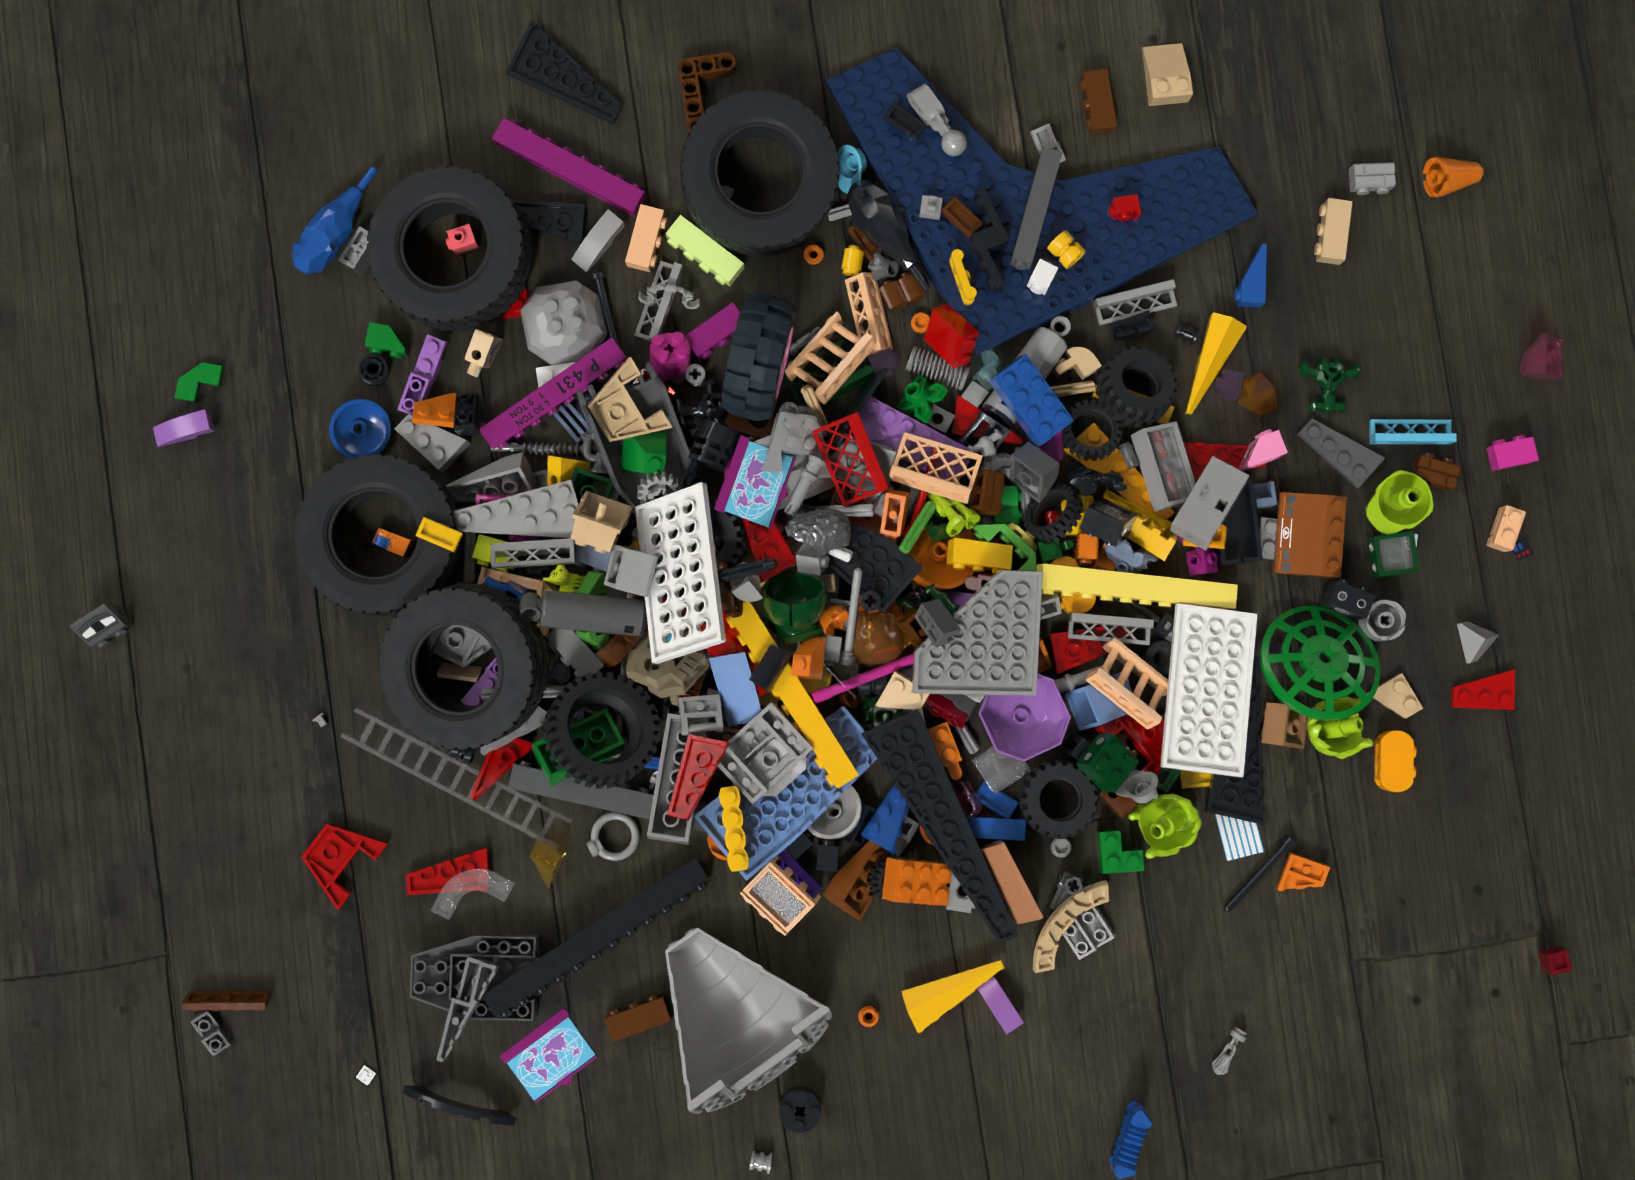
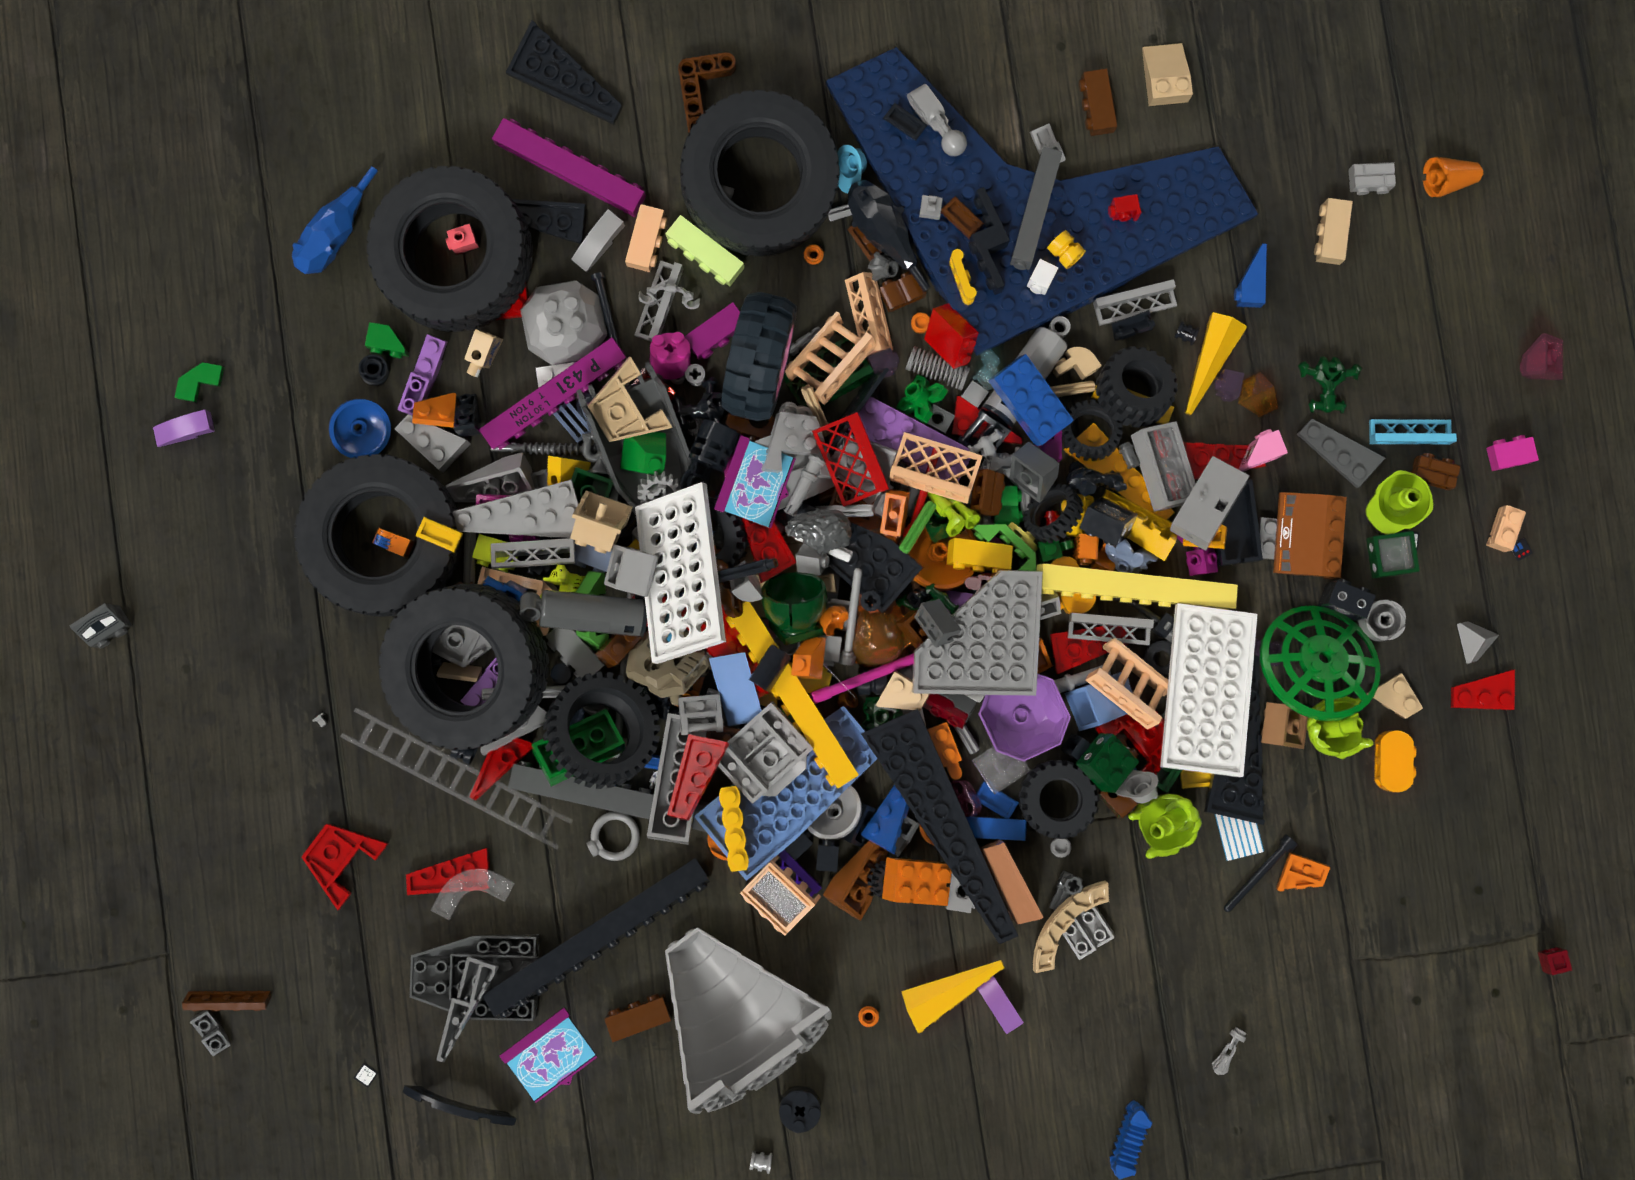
dark grey hinge [338,226,369,276] -> none
clear yellow slope [529,839,566,890] -> none
yellow brick [841,245,864,276] -> none
green brick [1096,829,1144,874] -> none
sand blue panel [1253,481,1277,509] -> none

